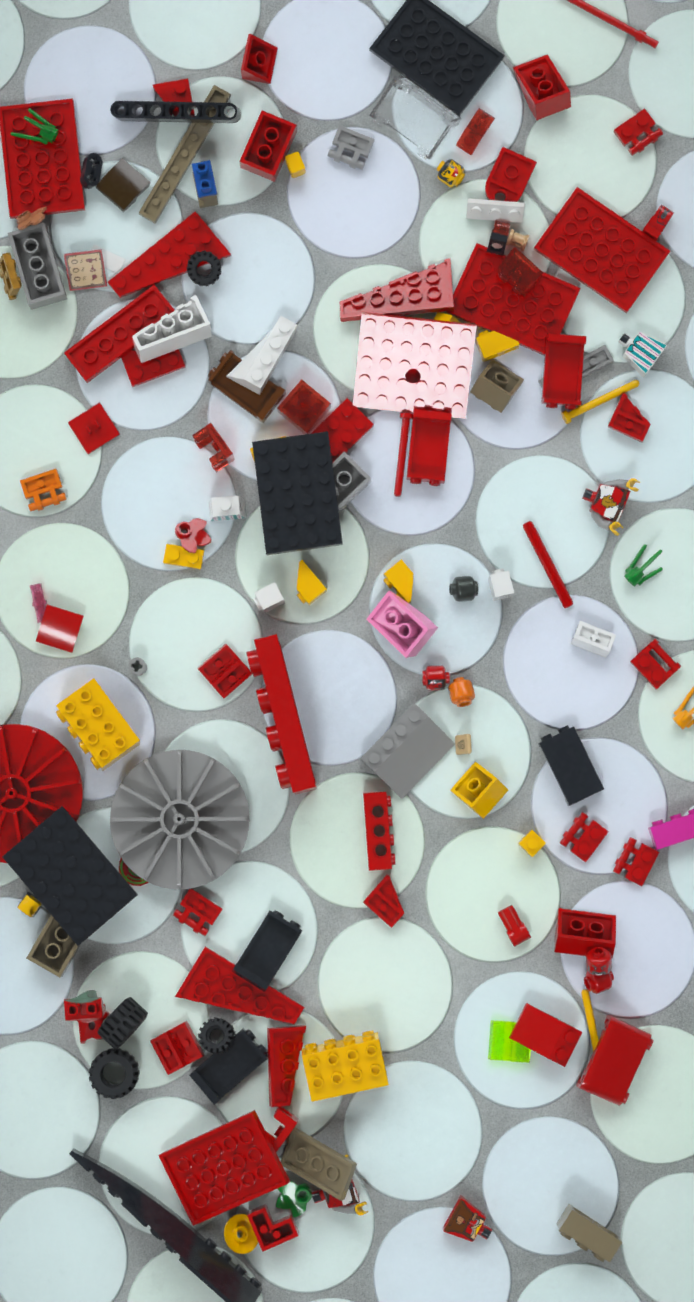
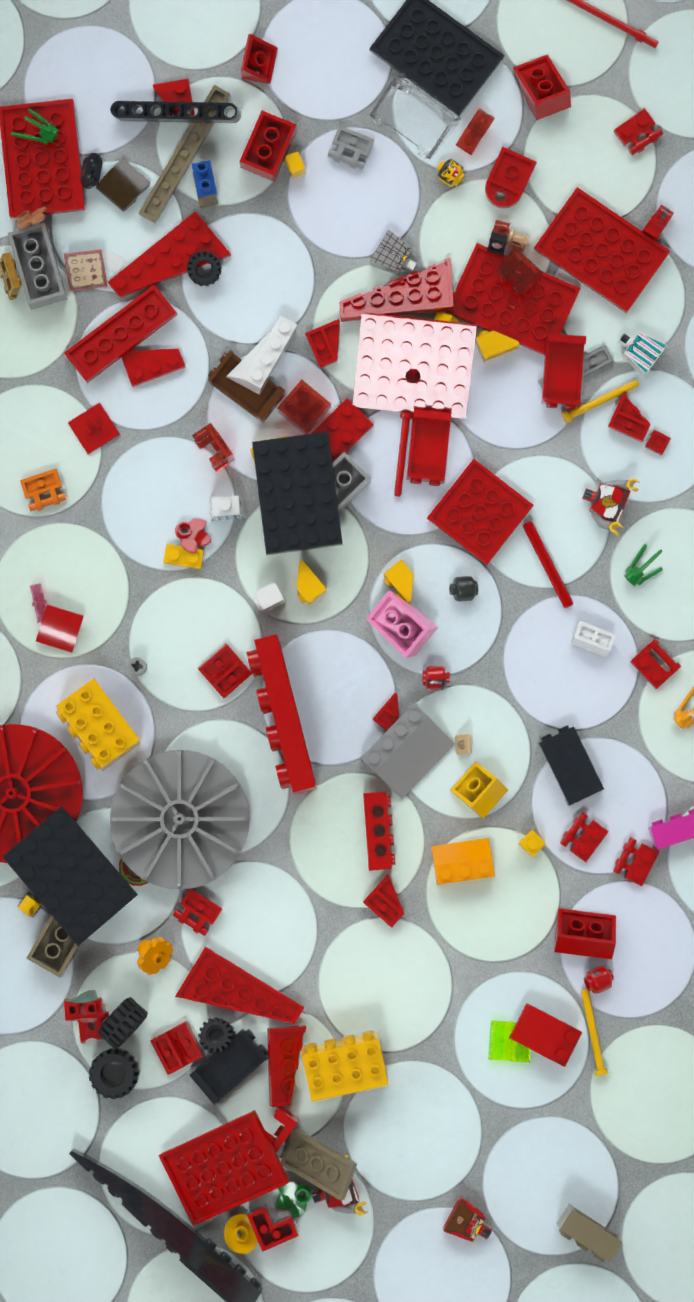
white wedge [132,295,212,363] -> none
black panel [232,910,302,992] -> none
orange head [448,677,475,707] -> none
white plate [466,198,525,223] -> none
dark tan slope [470,359,524,413] -> none
white brick [488,569,514,601] -> none
red piece [498,905,531,947] -> none
red windscreen [576,1014,654,1106] -> none
red head [586,947,612,977] -> none
none -> light orange plant [137,937,173,975]
none -> red wing [305,319,340,369]
none -> light grey torso [370,230,418,275]
none -> red tile [372,693,399,731]
none -> red plate [427,459,534,566]
none -> light orange slope [431,838,495,885]
none -> red tile [645,430,671,456]

